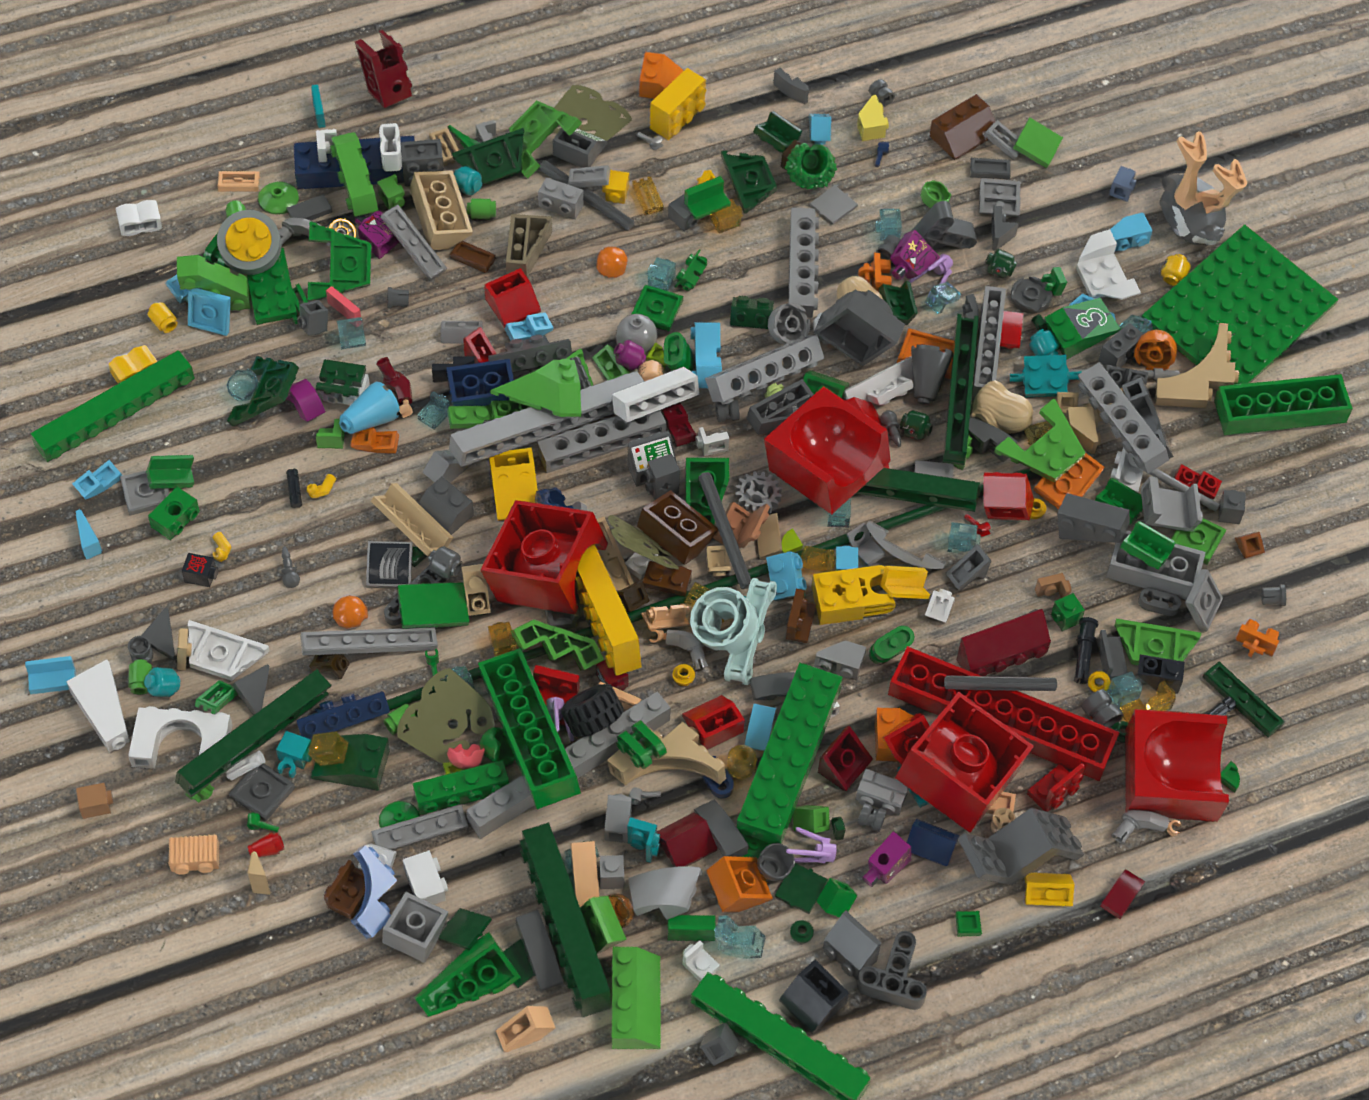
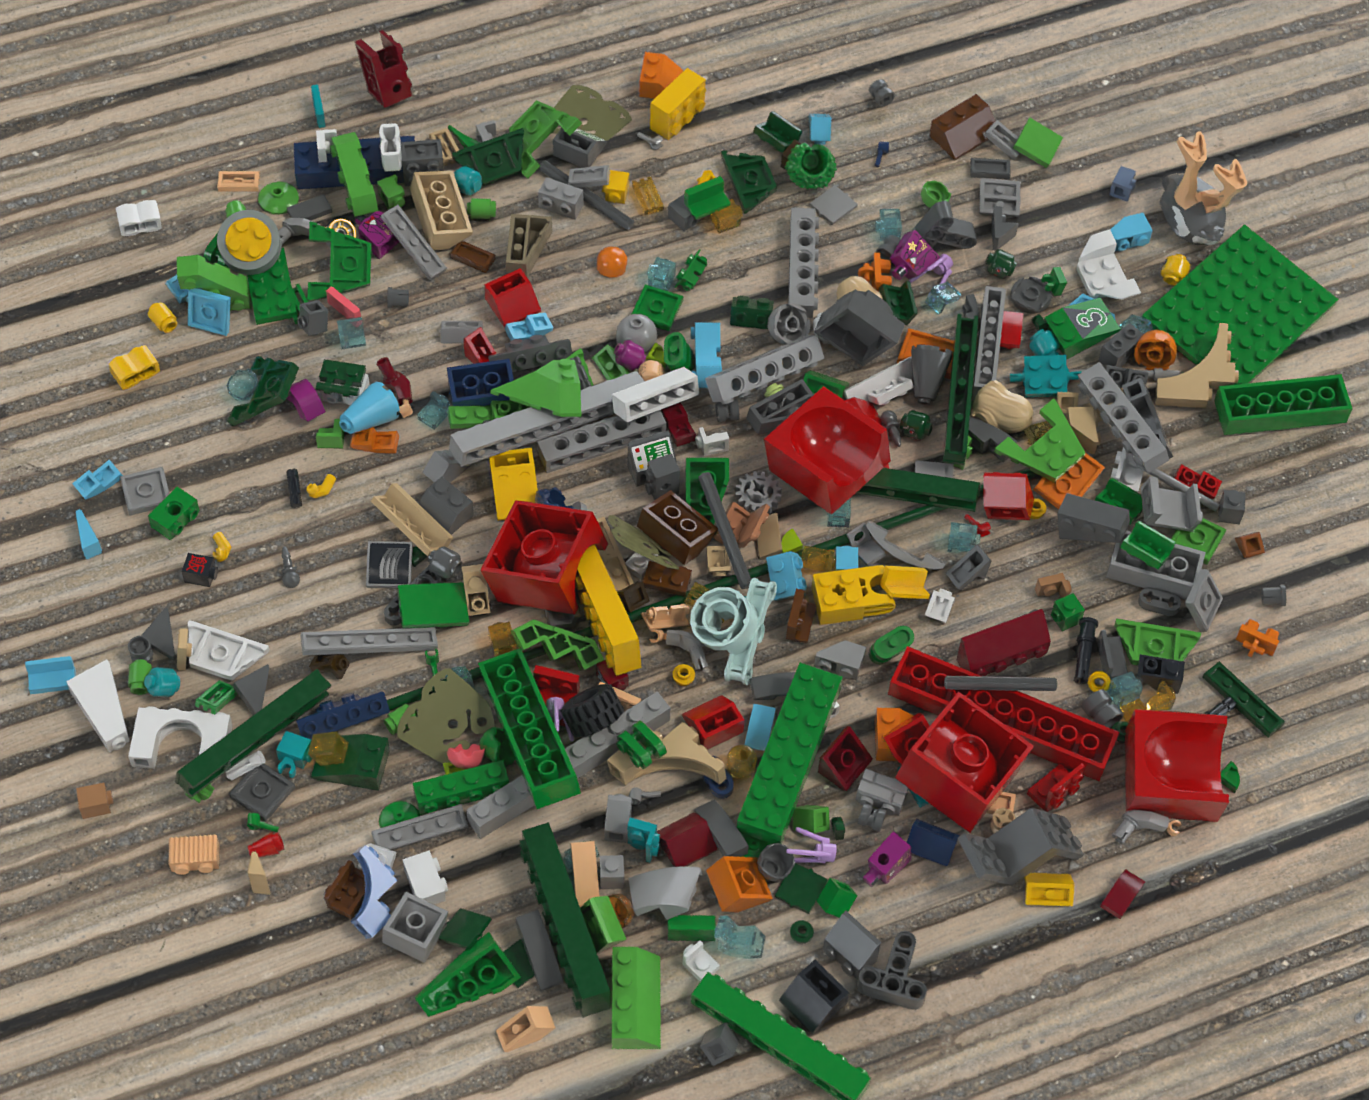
green brick [30,350,195,463] -> none
green panel [146,455,194,489] -> none
orange hair [333,595,368,629] -> none
black slope [432,356,475,383] -> none
dark grey slope [773,67,809,104] -> none
light yellow slope [857,95,889,141] -> none
green tile [955,911,982,937] -> none

